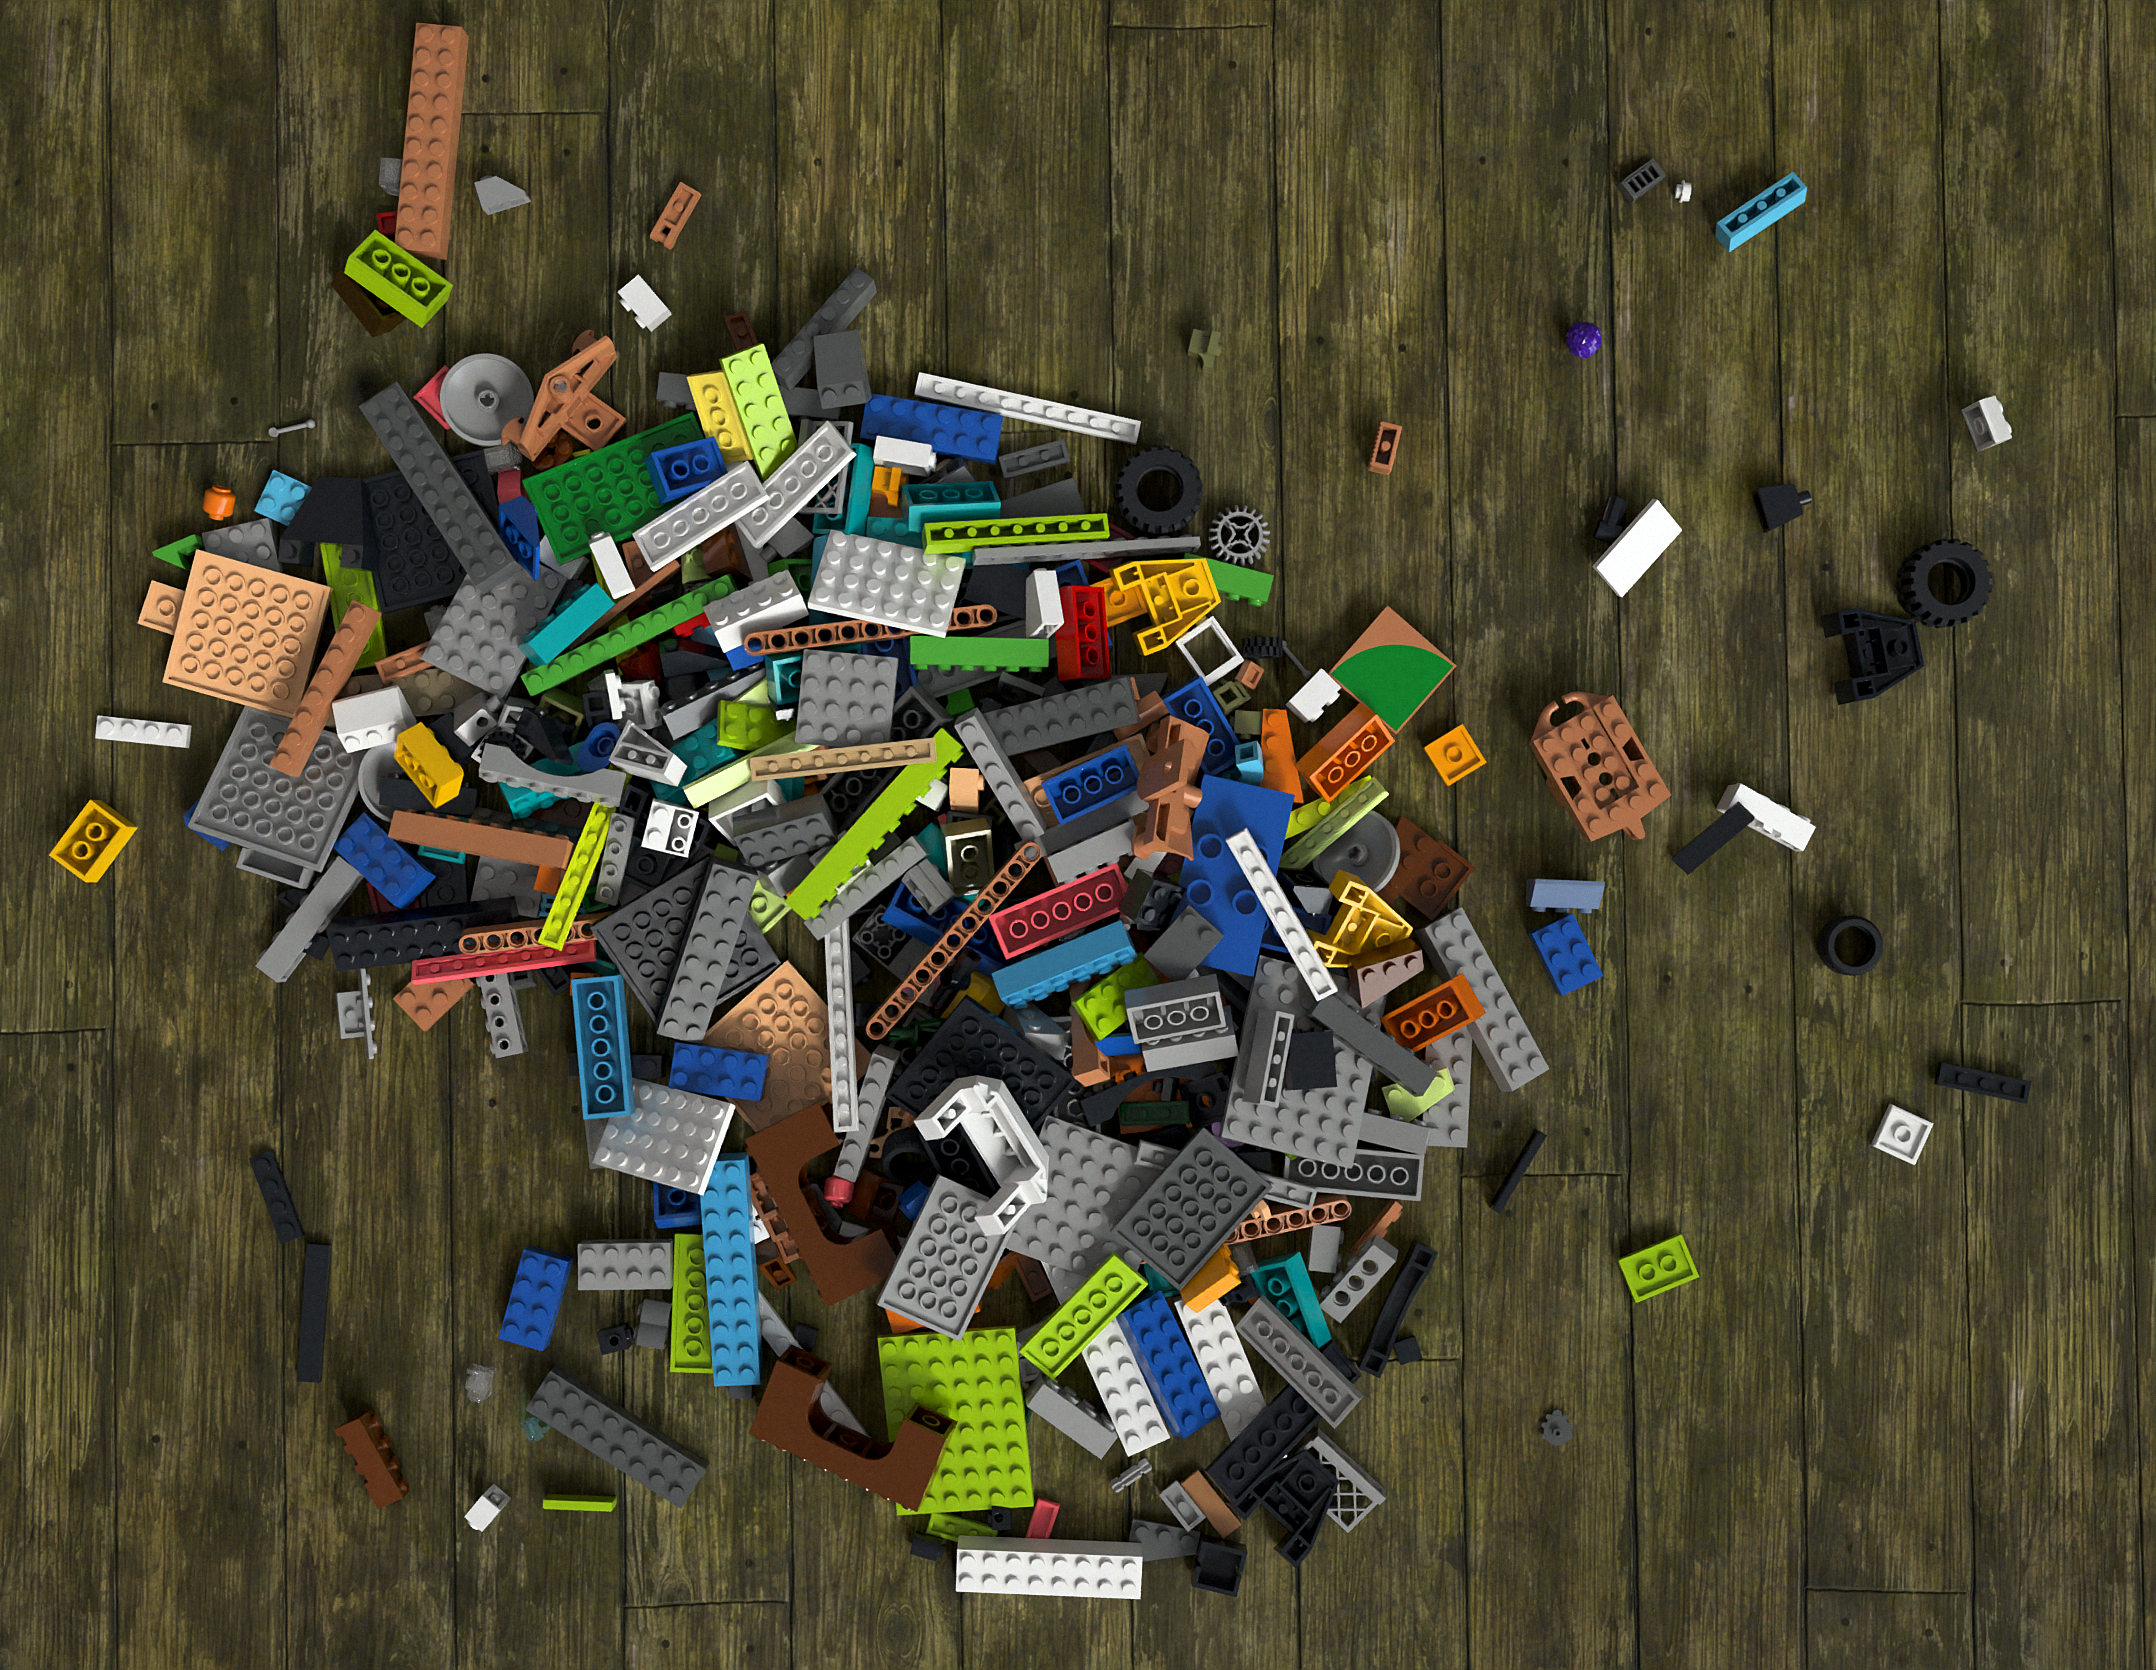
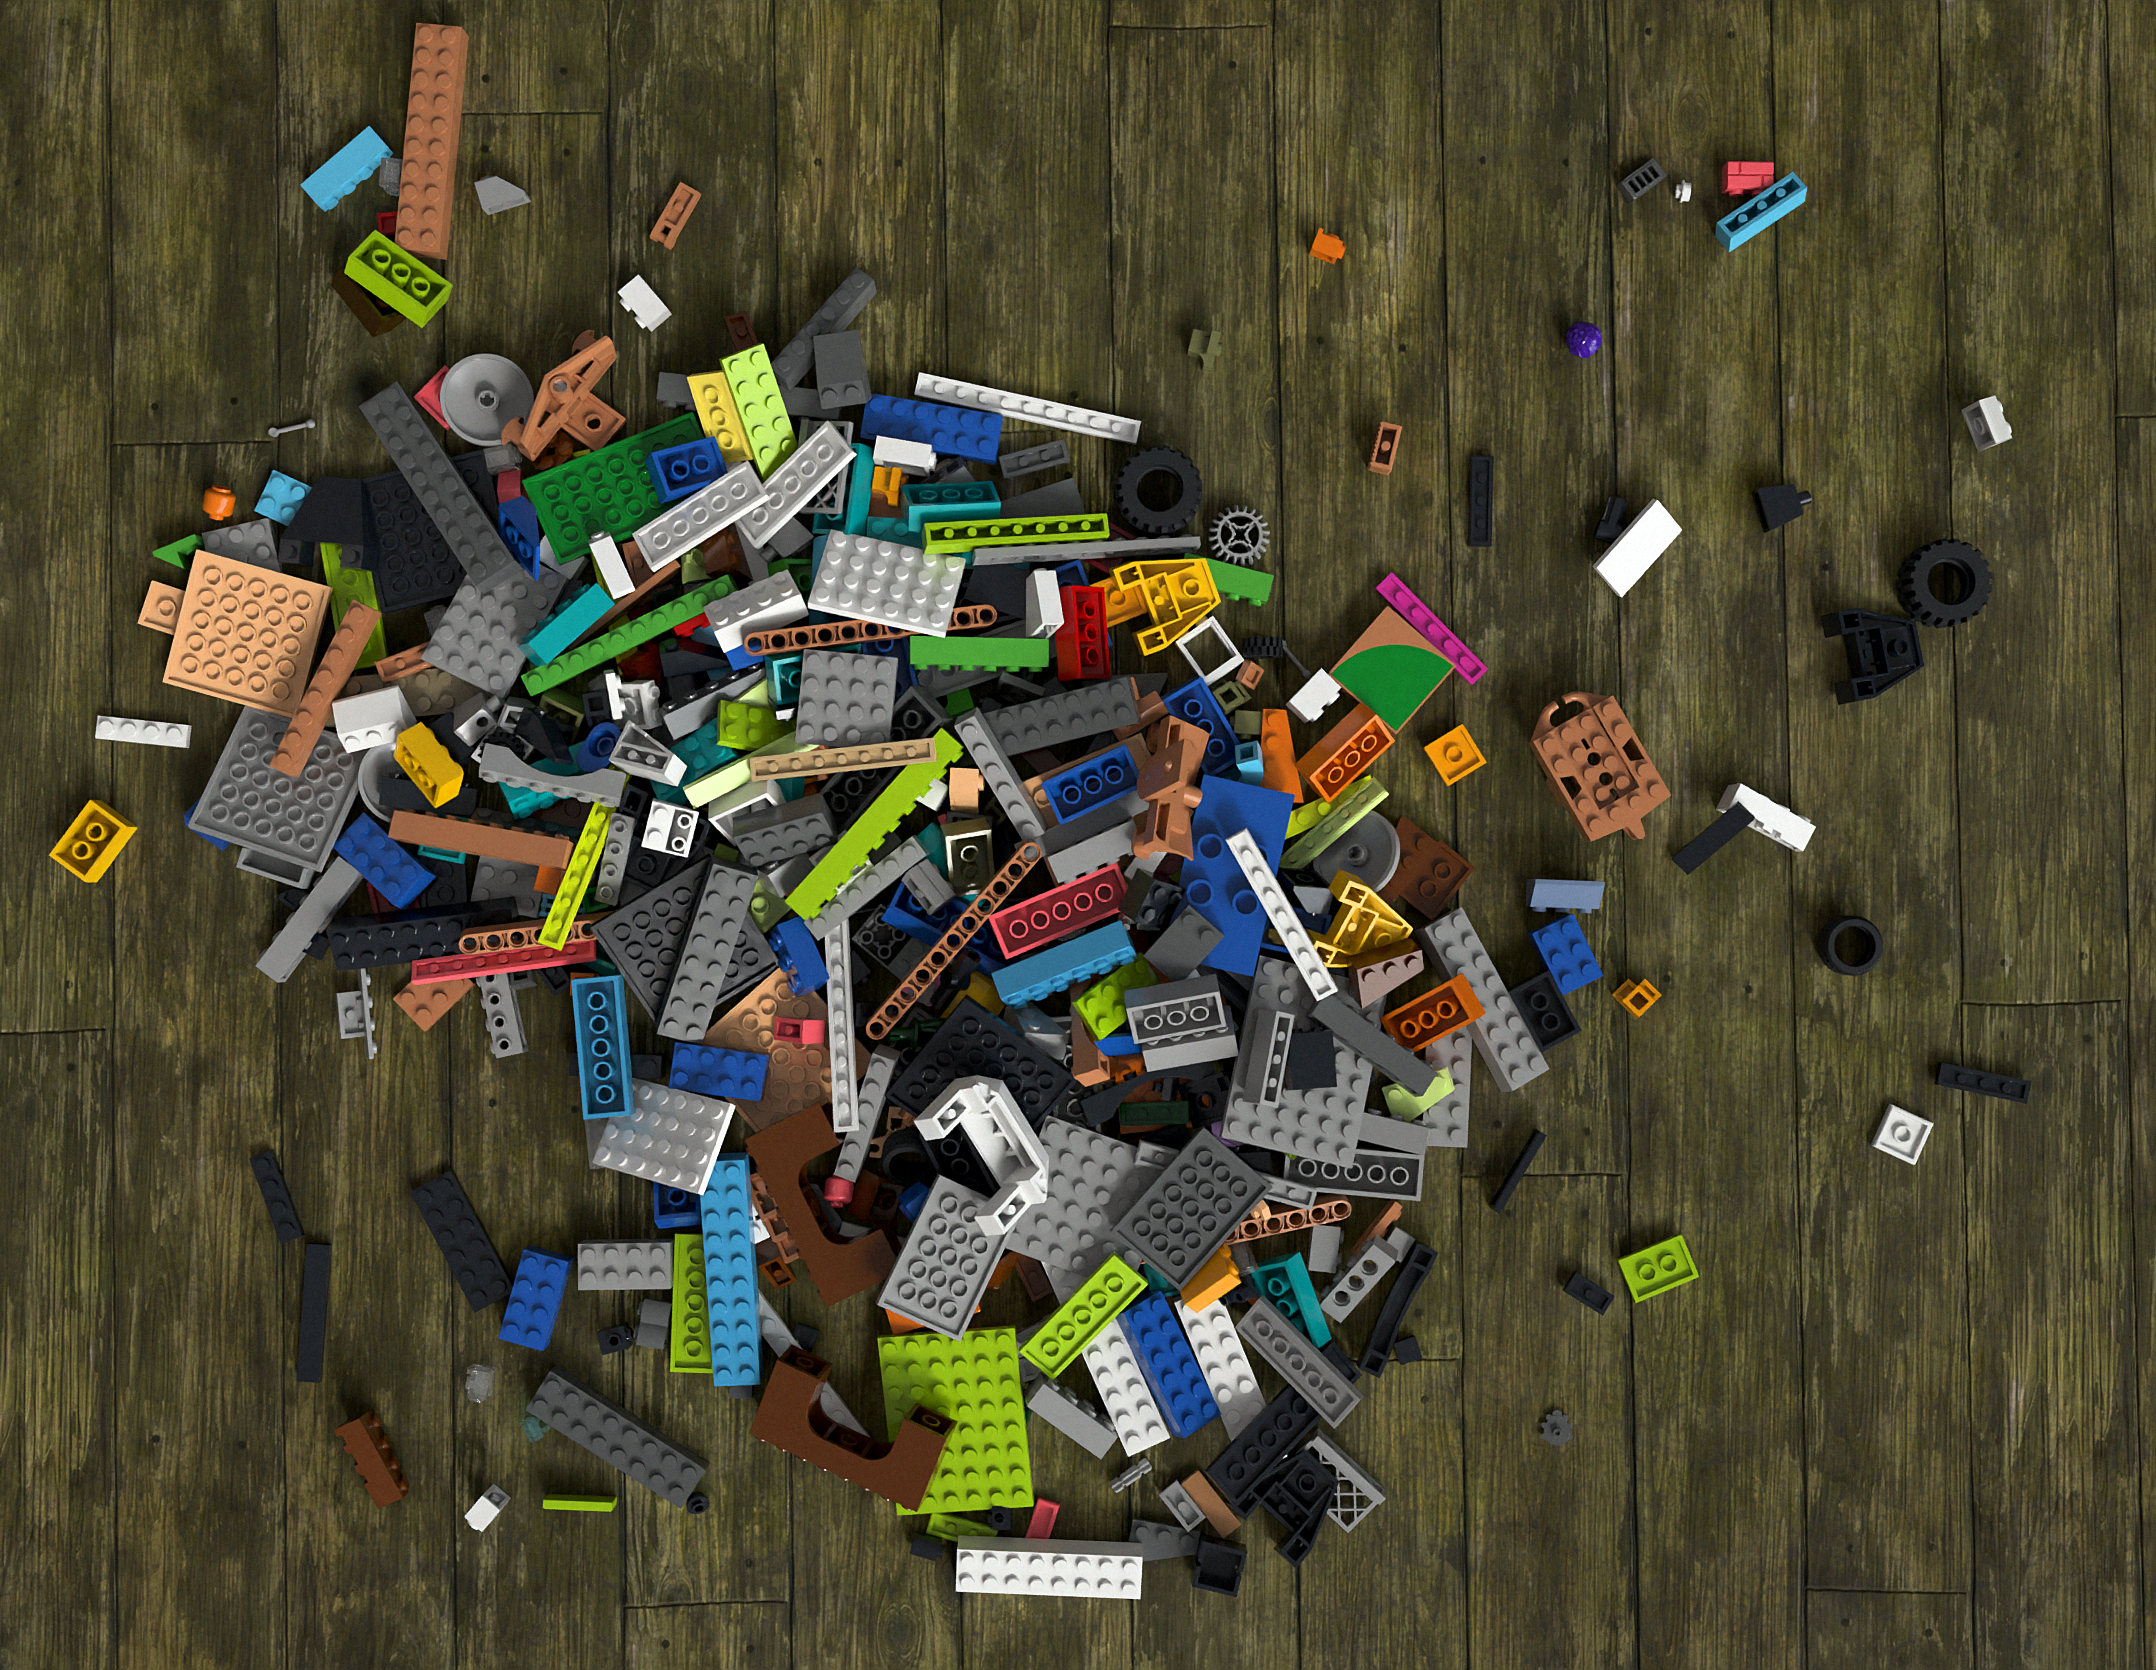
none -> medium azure brick [300,126,393,212]
none -> black plate [410,1169,514,1313]
none -> black plate [686,1492,709,1514]
none -> blue brick [768,916,830,998]
none -> coral slope [774,1017,825,1044]
none -> clear yellow plate [1267,928,1285,945]
none -> orange brick [1309,228,1346,264]
none -> dark pink plate [1375,572,1488,686]
none -> light grey brick [1384,1224,1415,1263]
none -> black tile [1468,455,1494,547]
none -> black brick [1506,969,1582,1053]
none -> black plate [1563,1271,1615,1316]
none -> light orange brick [1612,979,1661,1020]
none -> coral brick [1722,161,1774,198]

